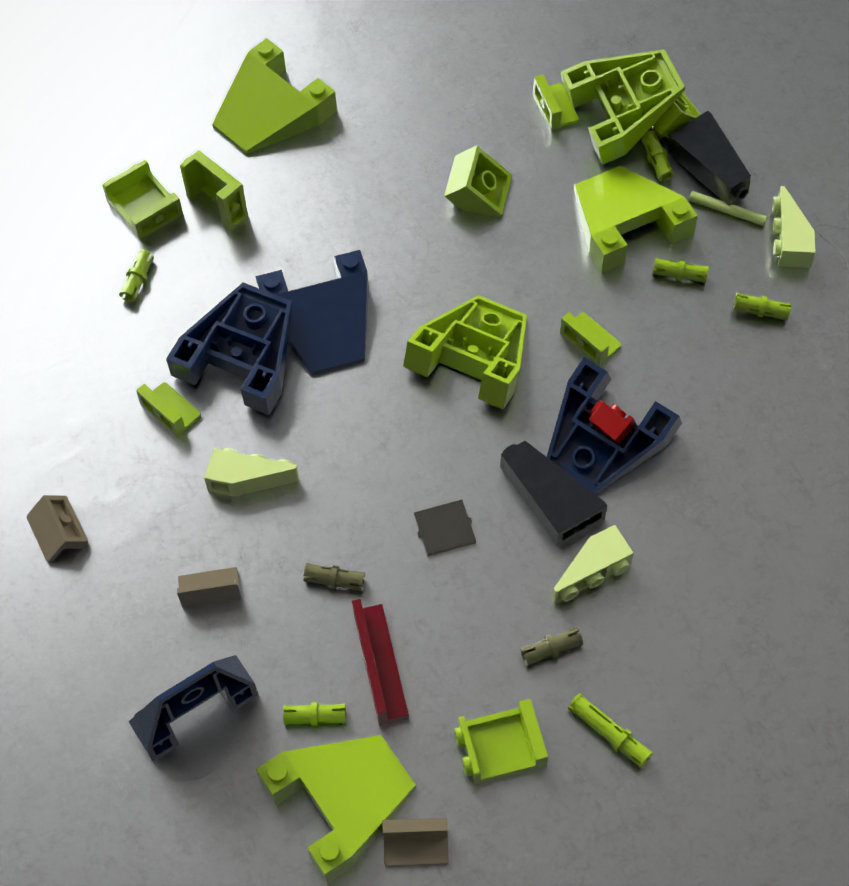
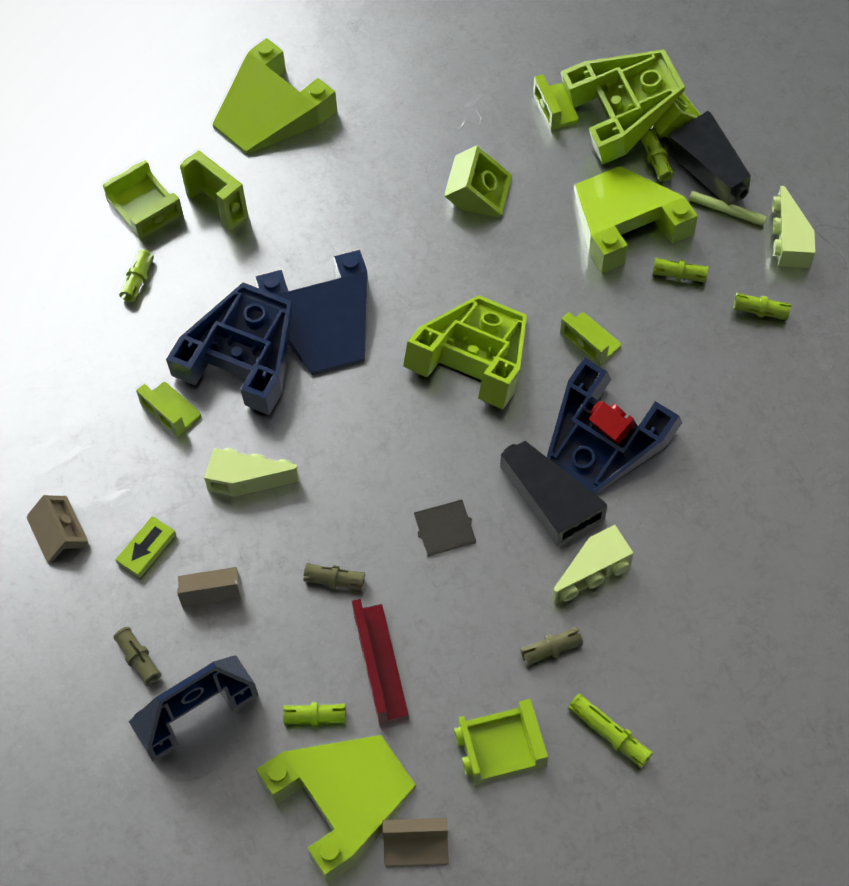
none -> olive pin [113,627,161,686]
none -> lime tile [115,516,176,579]

